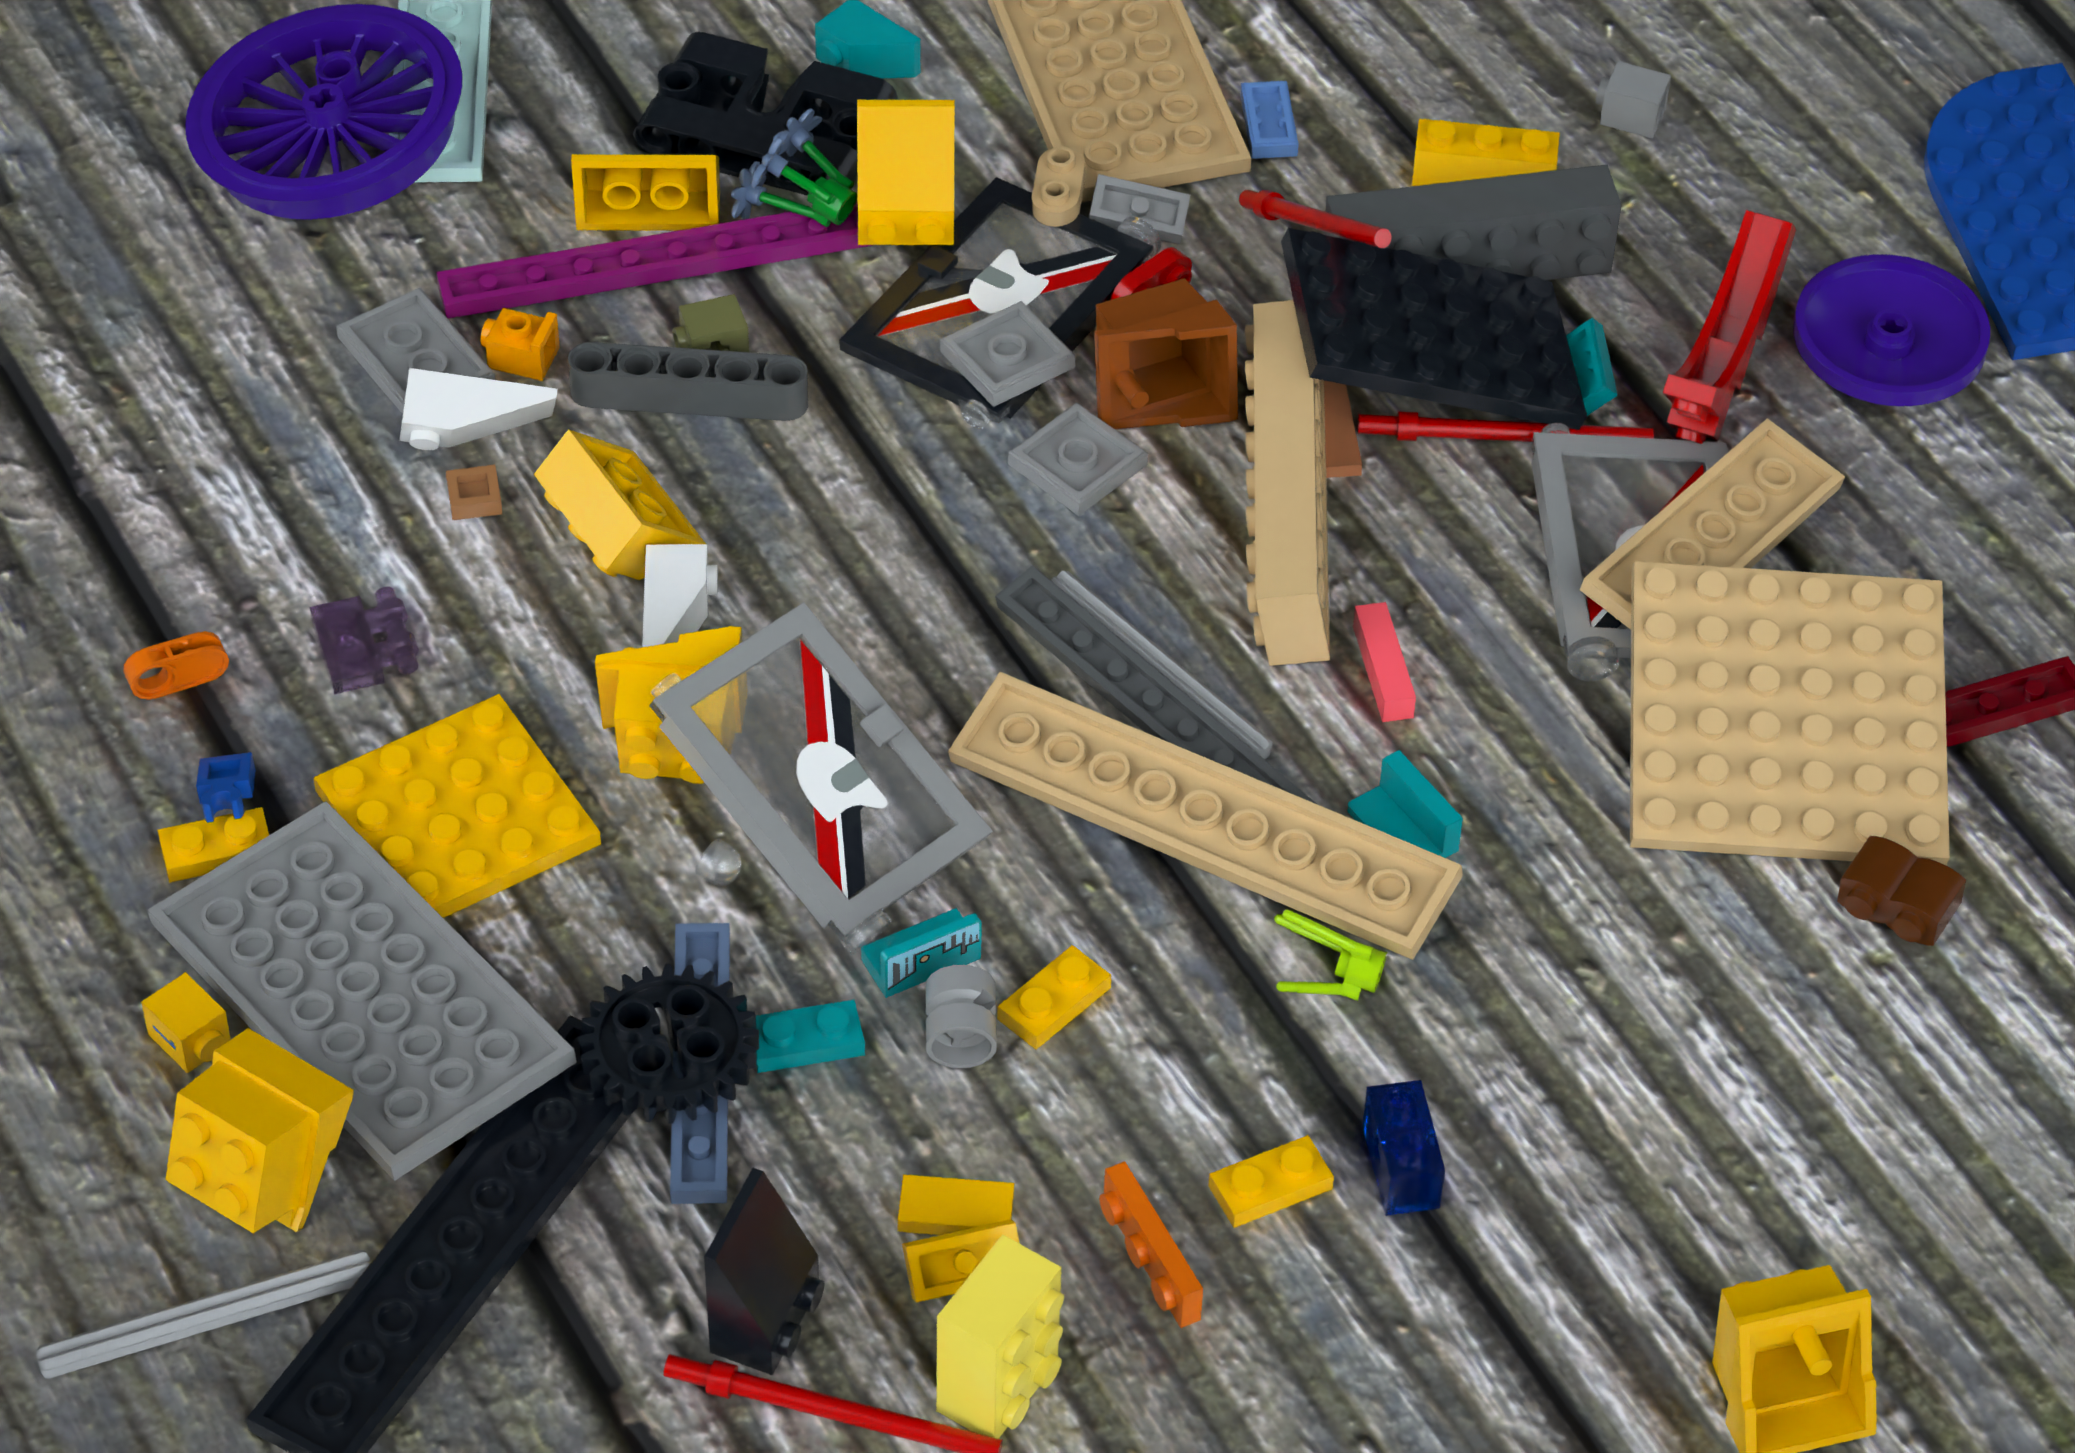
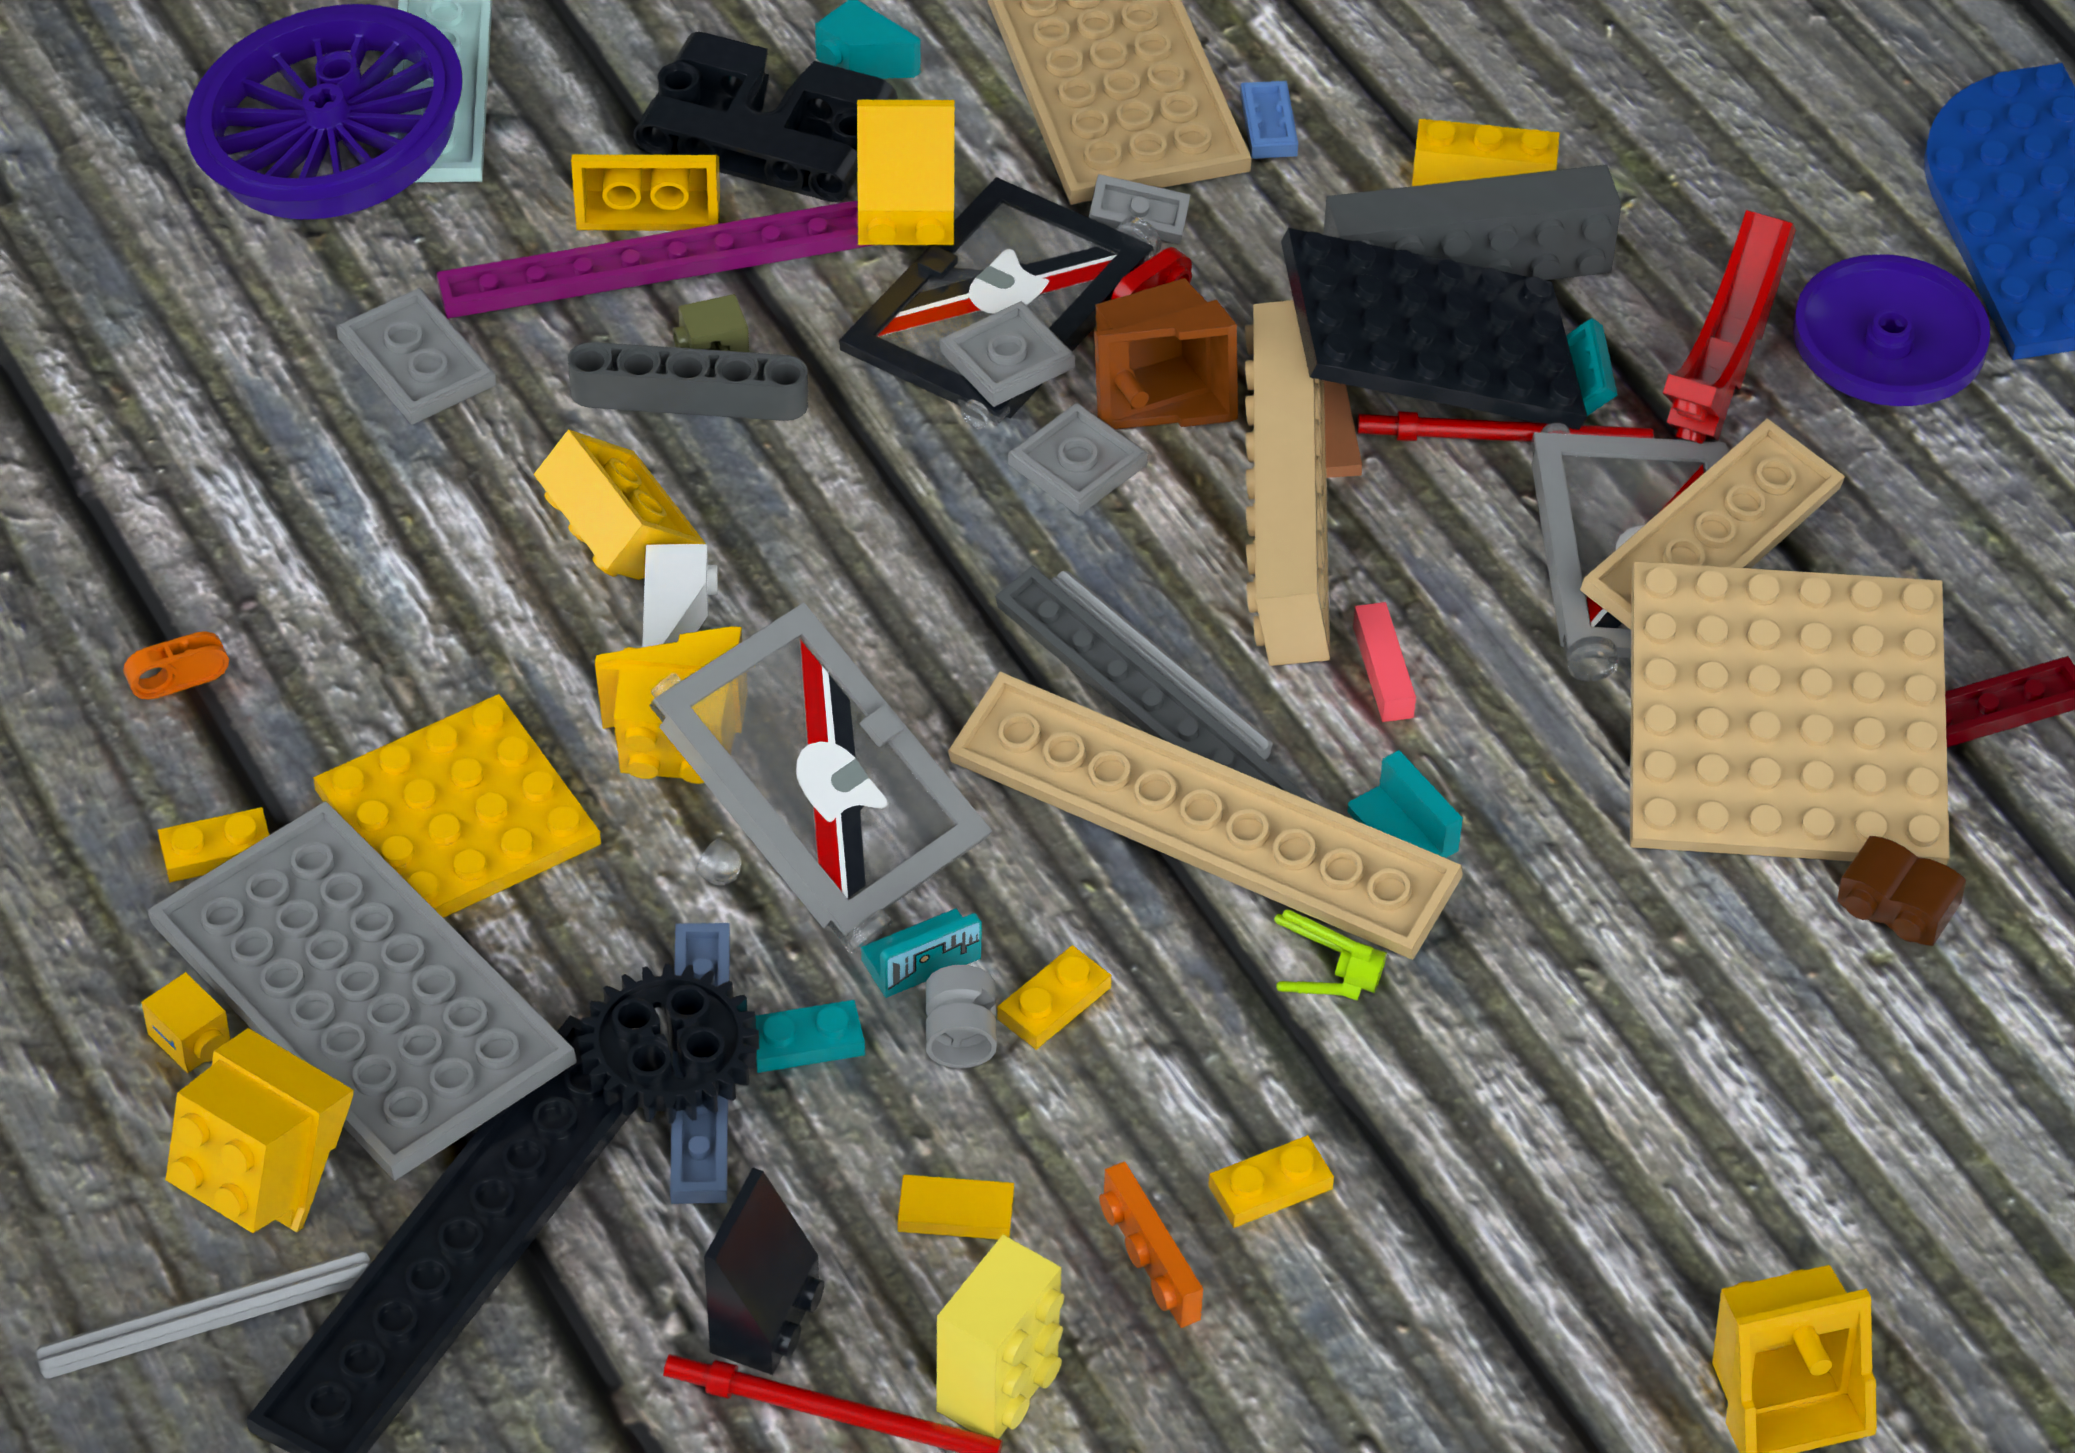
blue plate [196,752,256,823] -> none
clear purple plate [310,586,419,695] -> none
white slope [399,368,558,450] -> none
medium nougat plate [446,465,502,521] -> none
light orange brick [480,308,560,381] -> none
plant [731,109,858,227] -> none
yellow plate [902,1219,1020,1303] -> none
tan plate [1032,146,1086,227] -> none
red bar [1239,190,1392,248] -> none
clear blue brick [1362,1080,1445,1216] -> none
light grey brick [1596,61,1671,139] -> none

